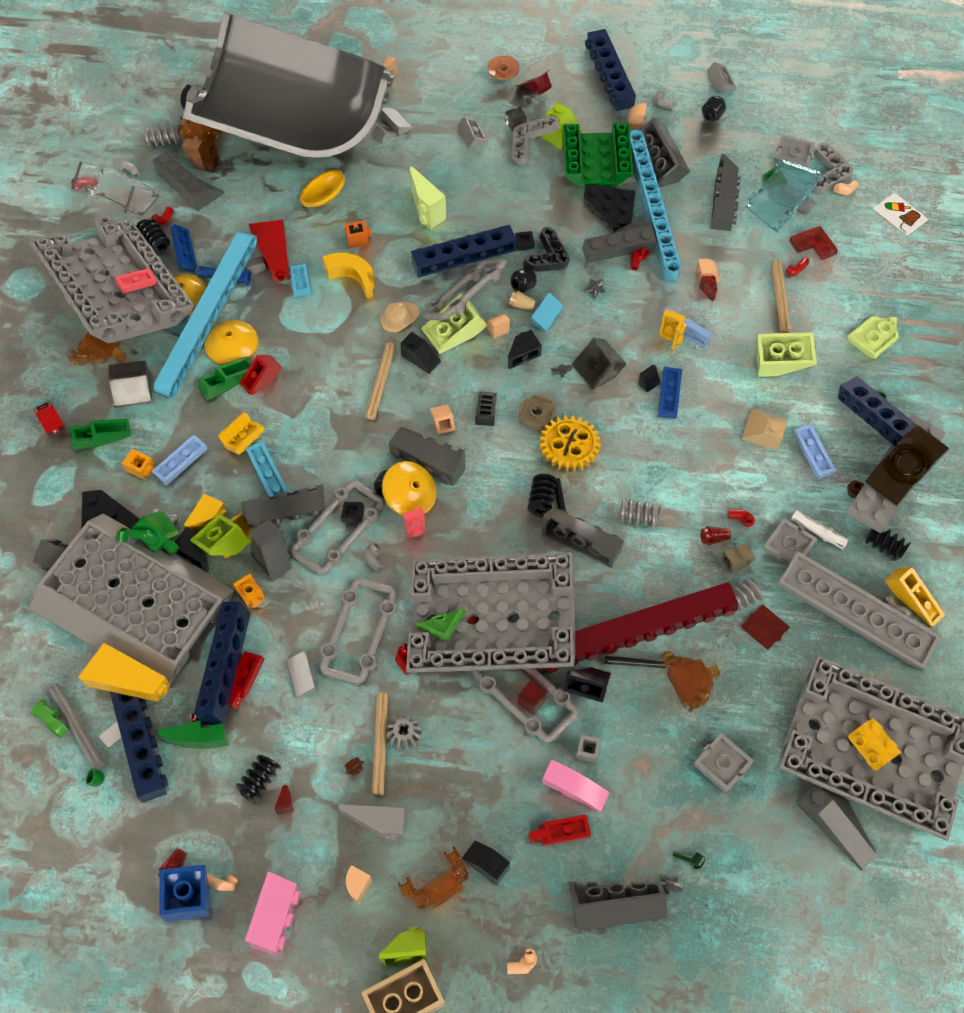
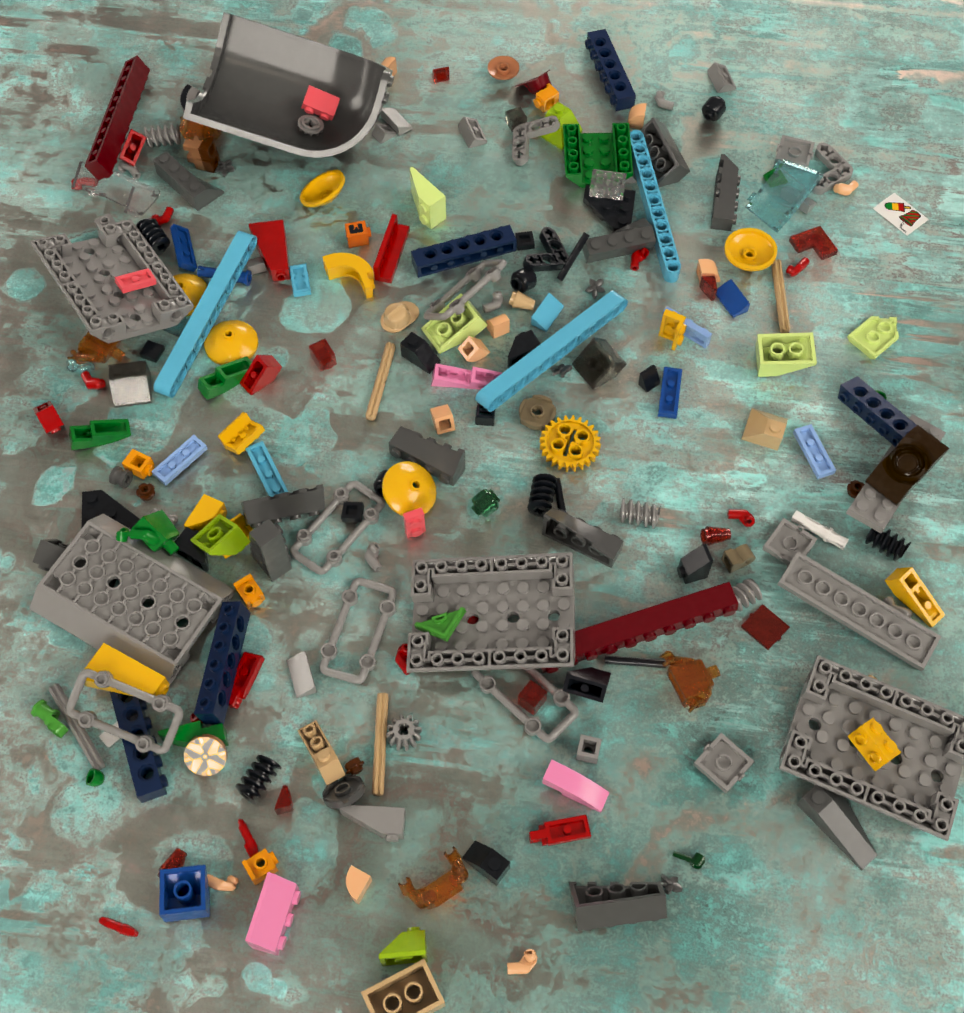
none -> light grey bar [65,669,183,754]
none -> clear light blue arm [66,359,95,374]
none -> red arm [81,371,106,390]
none -> dark red brick [84,55,150,181]
none -> red piece [99,917,139,937]
none -> dark grey wheel [109,466,133,489]
none -> red slope [118,129,147,167]
none -> reddish brown plate [136,483,155,501]
none -> black tile [139,340,165,363]
none -> tile [183,734,228,776]
none -> red piece [238,819,258,858]
none -> light orange brick [242,848,279,886]
none -> light grey gear [297,115,324,136]
none -> tan slope [297,720,346,785]
none -> coral brick [301,85,340,121]
none -> clear red brick [309,339,337,372]
none -> dark grey tile [322,775,365,809]
none -> red fence [373,214,410,283]
none -> bright pink slope [431,363,502,390]
none -> clear red slope [432,66,449,83]
none -> light nougat brick [458,336,490,362]
none -> clear green head [471,489,500,517]
none -> medium azure beam [475,290,628,412]
none -> light grey arm [482,291,504,313]
none -> light orange brick [533,83,559,113]
none -> black bar [557,232,590,281]
none -> clear brick [589,169,627,200]
none -> black slope [677,544,713,584]
none -> blue slope [714,279,750,318]
none -> yellow dish [724,228,777,271]

